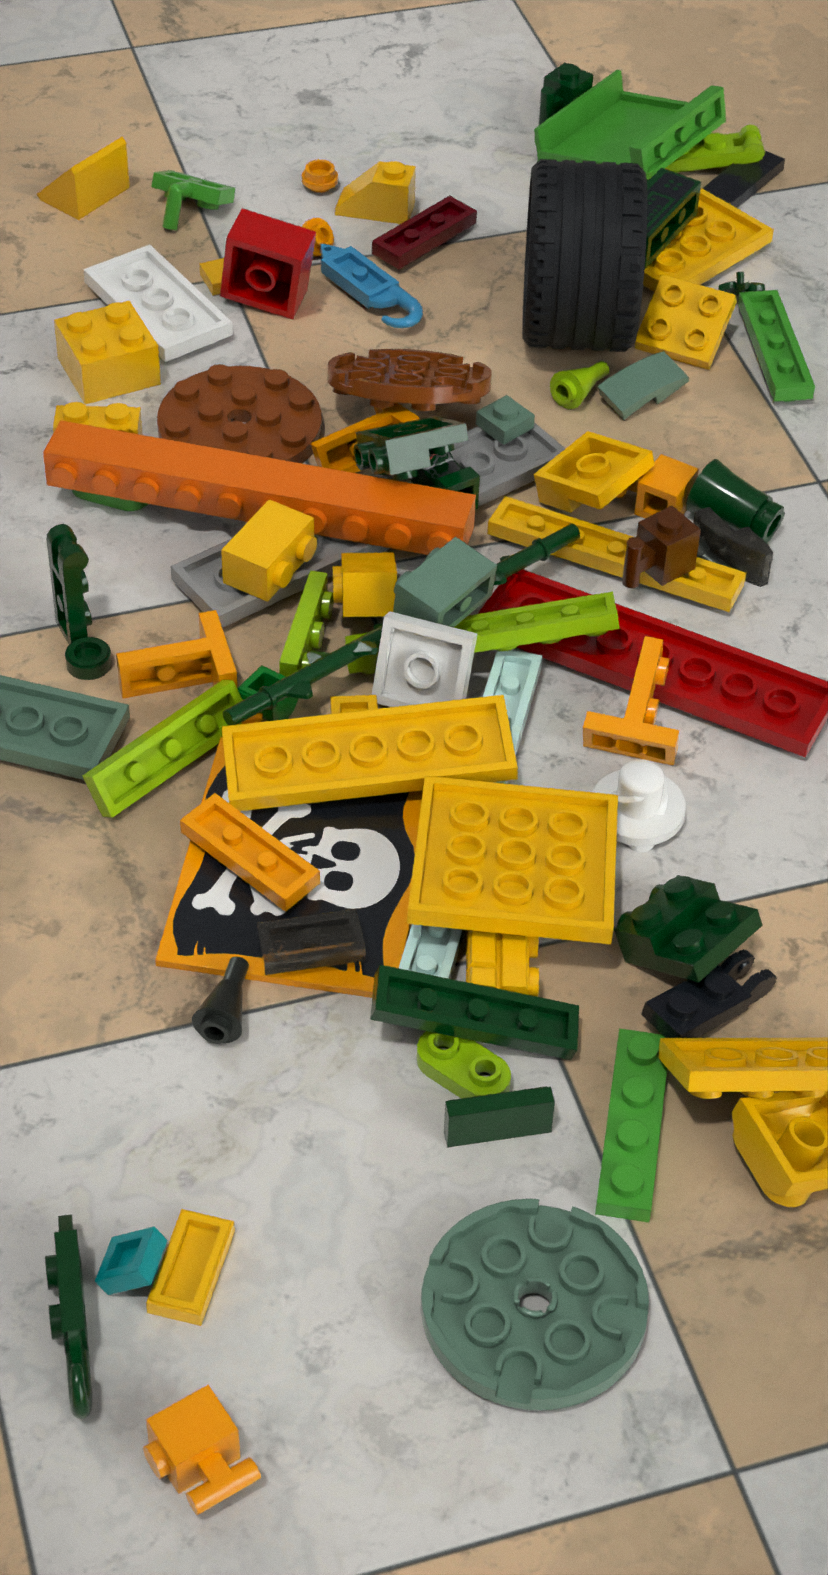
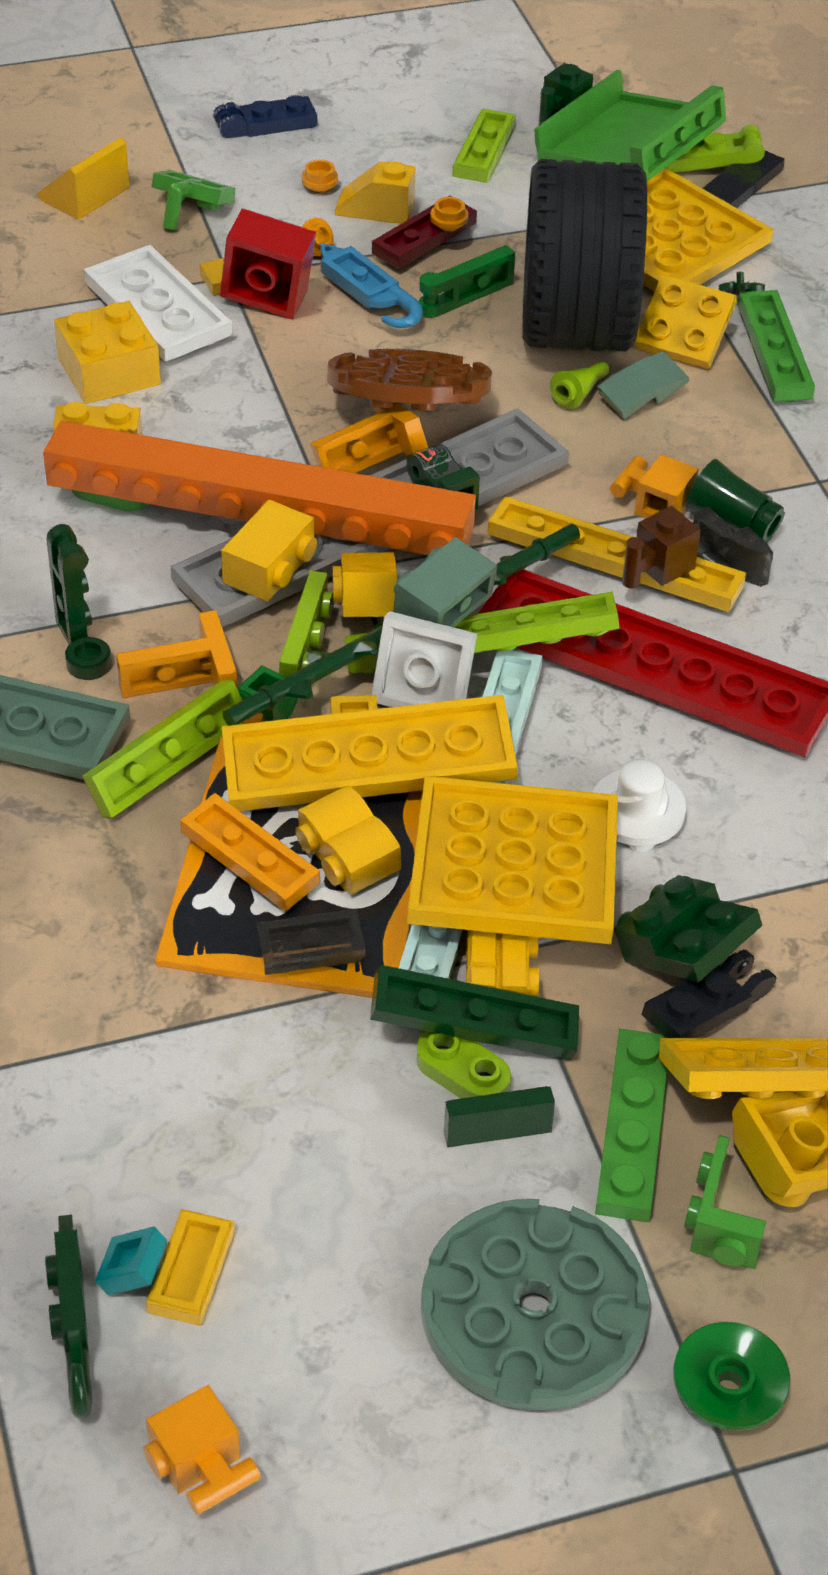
dark orange plate [157,364,322,464] -> none
pearl dark grey cone [192,957,249,1044] -> none
plate [354,416,469,480] -> none
sand green plate [476,395,535,445] -> none
yellow plate [533,431,655,513] -> none
light orange bracket [583,636,679,766] -> none
dark green brick [644,168,701,269] -> none
none -> dark blue hinge [213,95,318,138]
none -> yellow brick [295,785,401,895]
none -> green plate [419,245,516,318]
none -> light orange plate [430,197,468,231]
none -> lime tile [452,108,516,183]
none -> green dish [673,1322,790,1430]
none -> bright green bracket [684,1135,766,1269]

